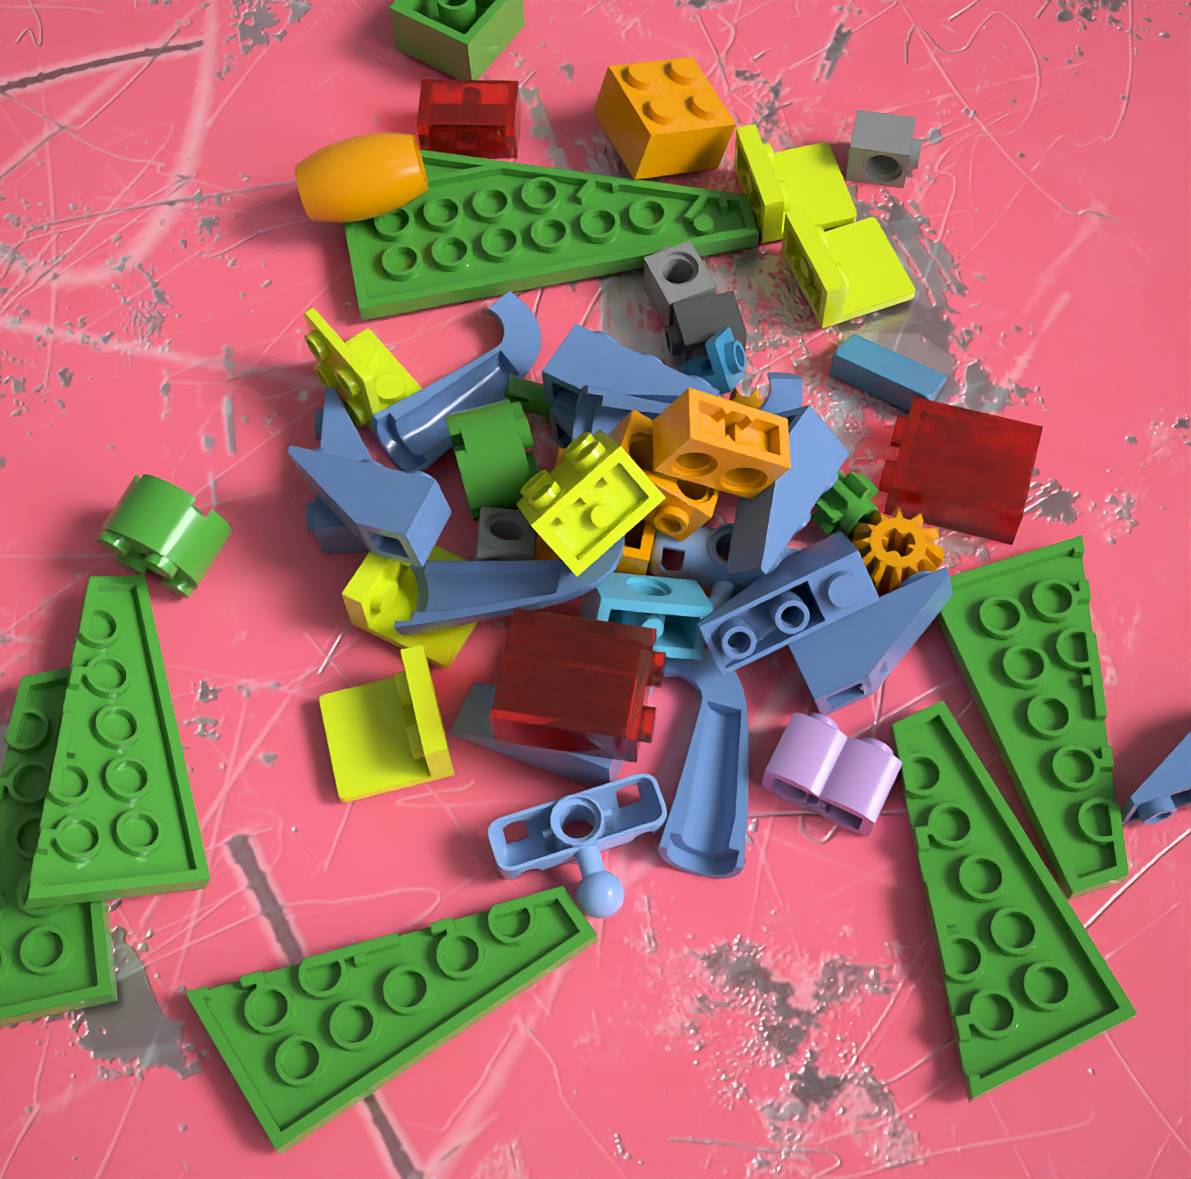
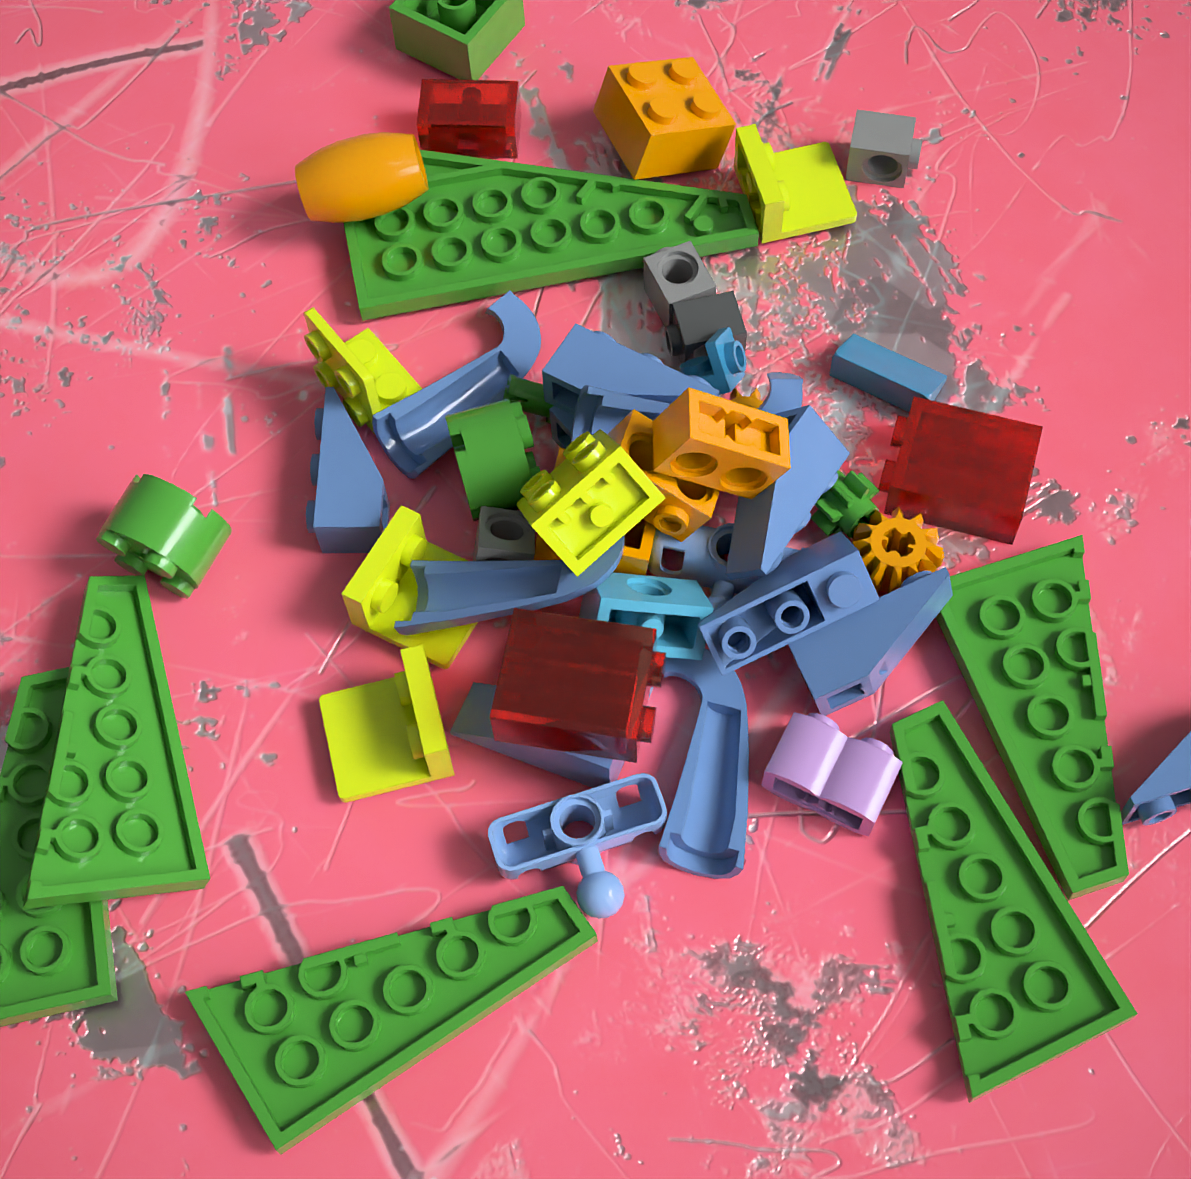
medium blue slope [287,445,452,567] -> none
neon yellow bracket [782,207,916,329] -> none

